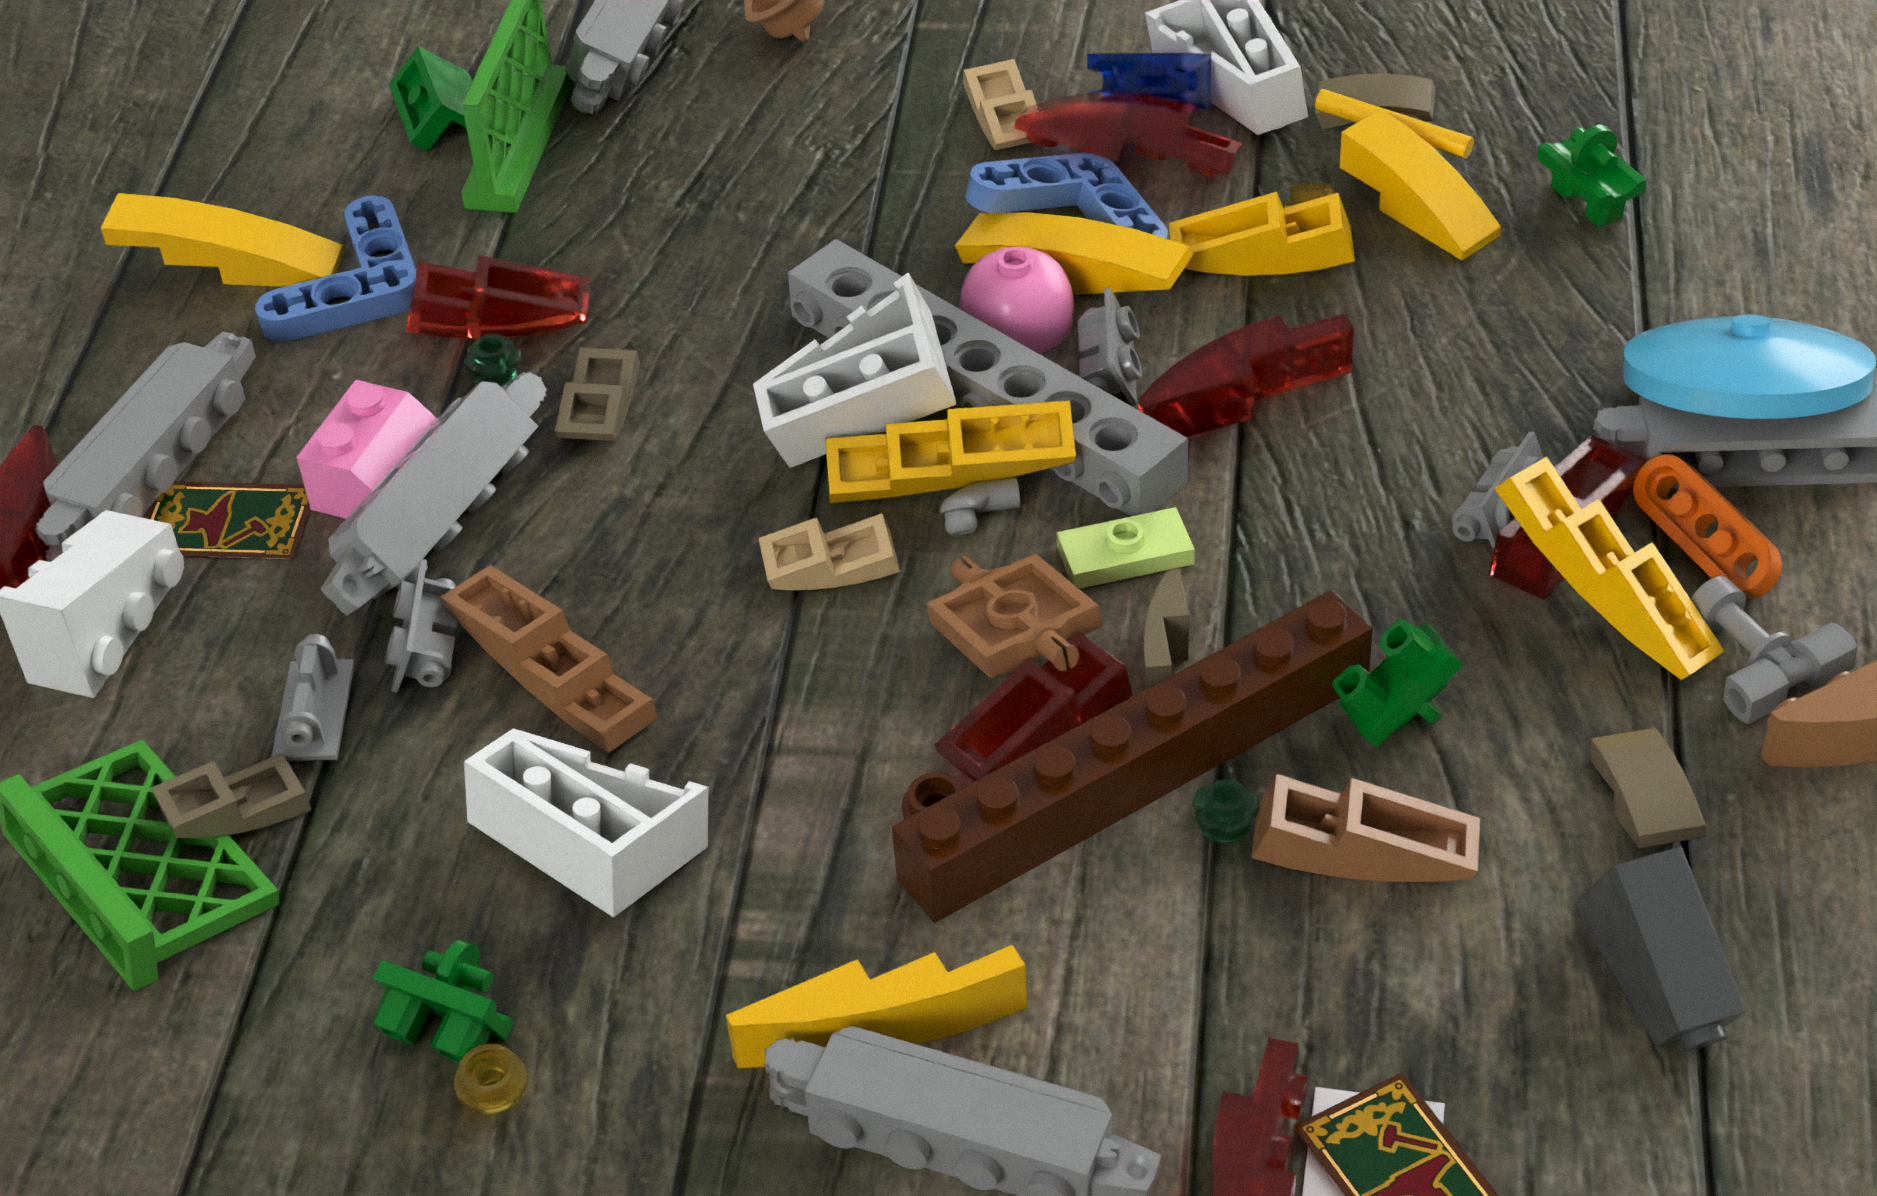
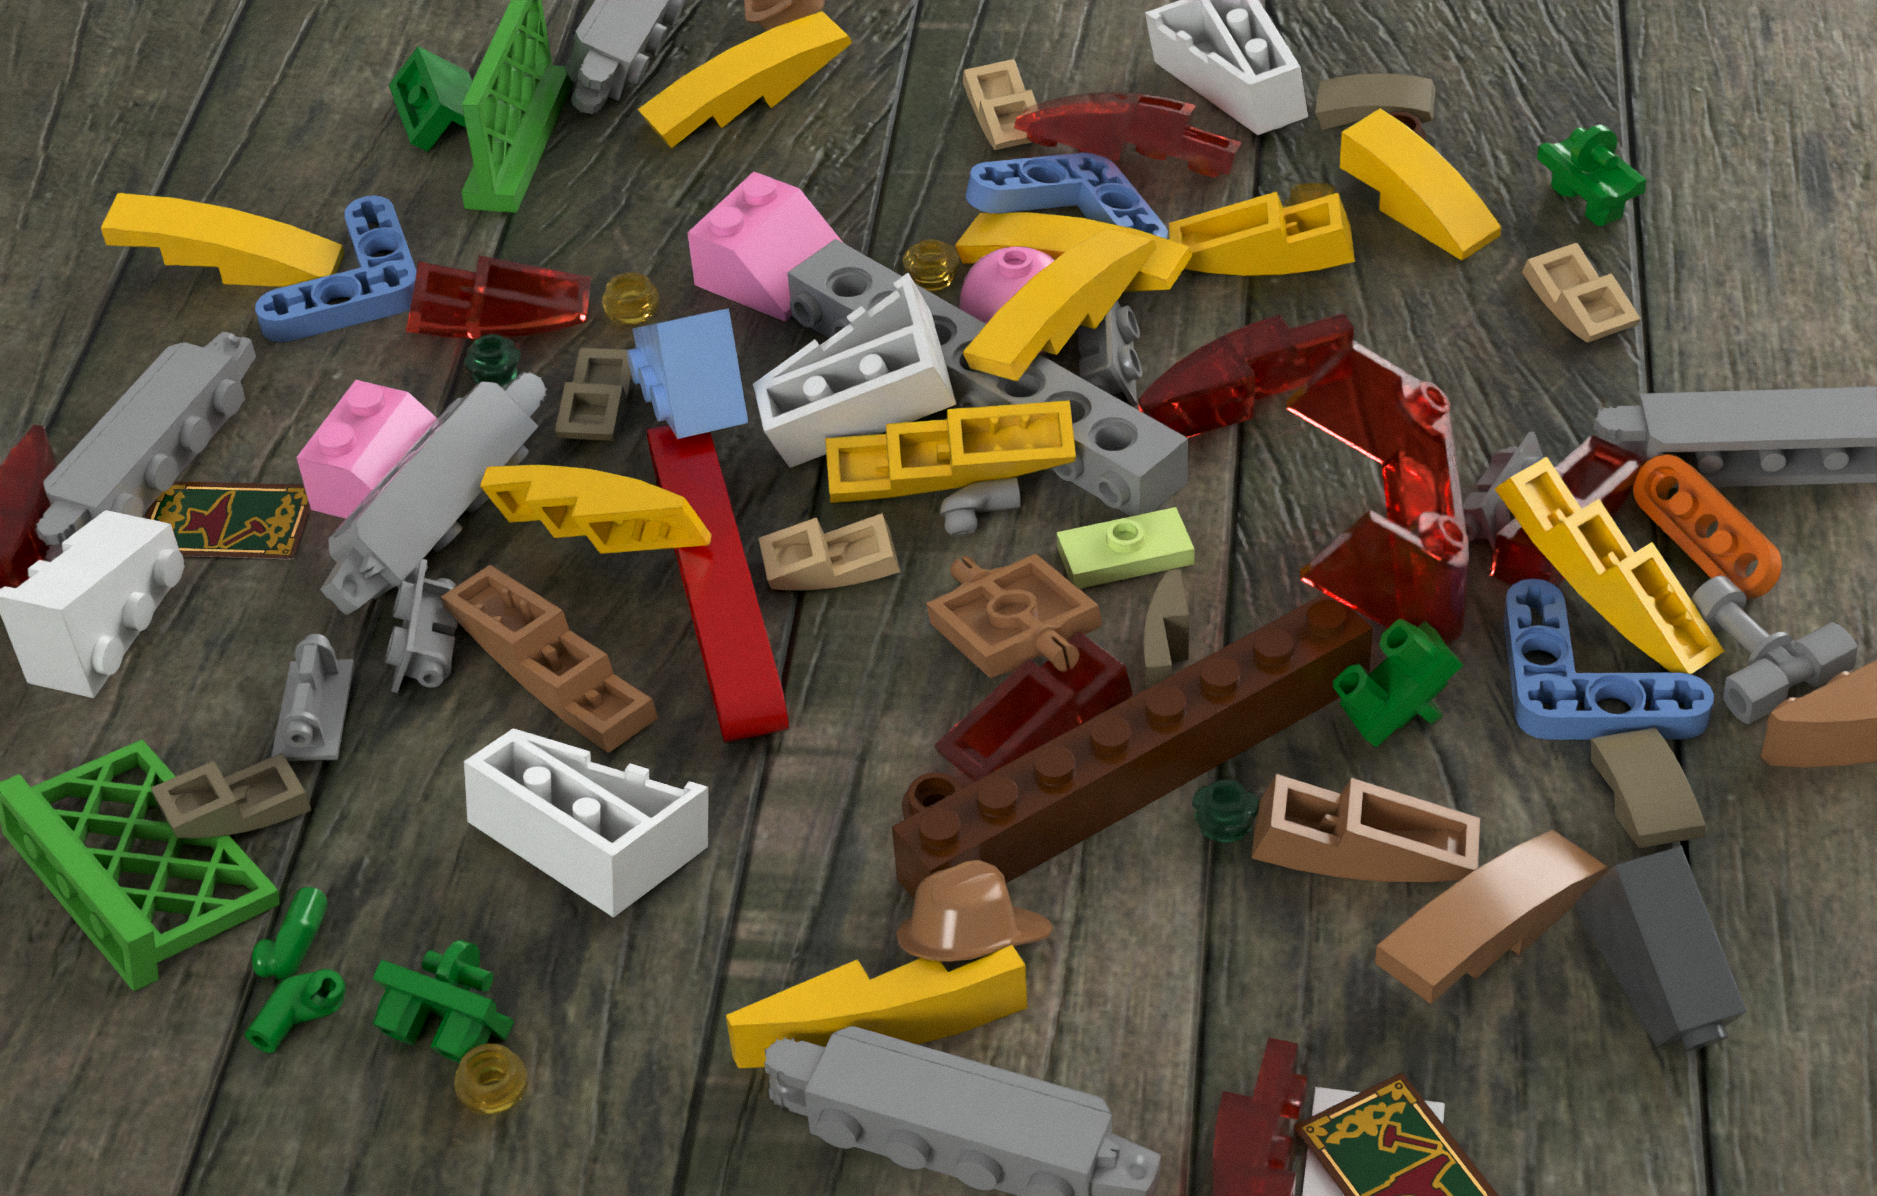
clear blue hinge [1087,53,1211,109] -> none
yellow bar [1315,89,1474,159] -> none
medium azure dish [1622,314,1876,419] -> none
none -> green arm [245,969,346,1053]
none -> green arm [252,887,328,981]
none -> yellow slope [480,465,712,554]
none -> clear yellow plate [602,272,660,324]
none -> light blue wedge [627,308,748,439]
none -> yellow slope [638,11,853,149]
none -> red beam [646,425,789,744]
none -> bright pink slope [687,171,843,322]
none -> medium nougat piece [896,860,1053,962]
none -> clear yellow plate [903,239,960,291]
none -> yellow slope [963,228,1157,381]
none -> clear red windscreen [1286,340,1469,646]
none -> medium nougat slope [1375,830,1608,1004]
none -> medium blue beam [1503,579,1714,740]
none -> tan slope [1522,242,1641,343]

